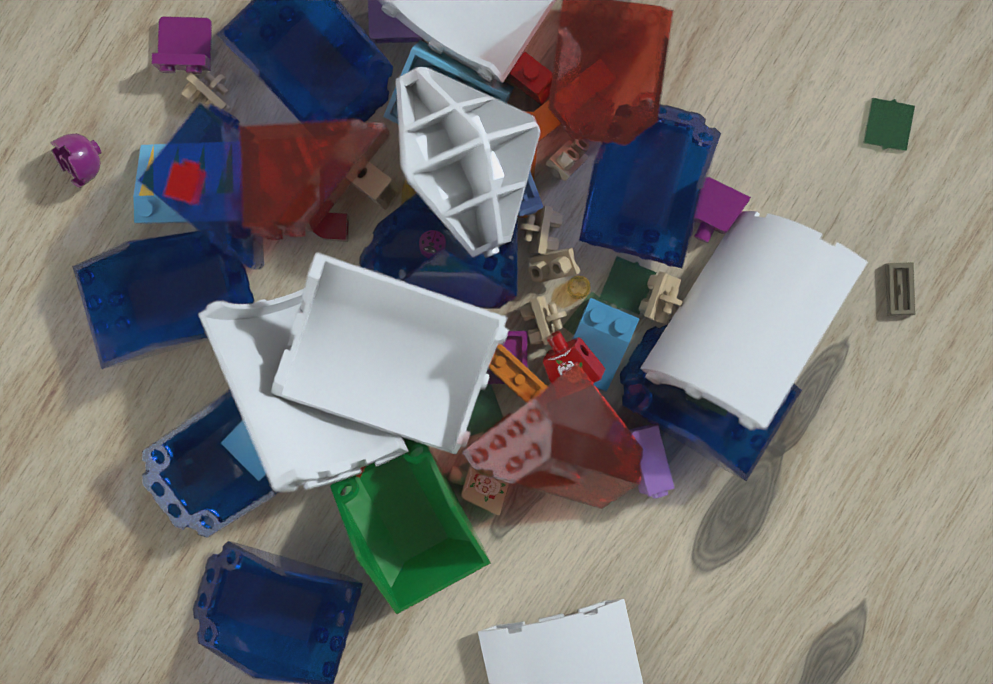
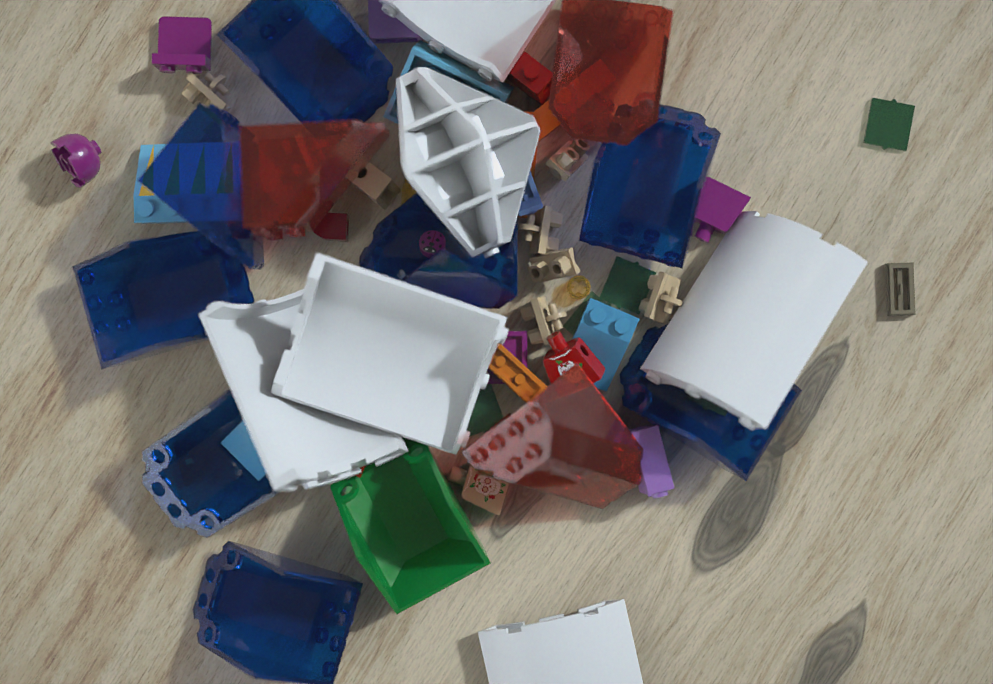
red brick [164,159,207,205] -> none

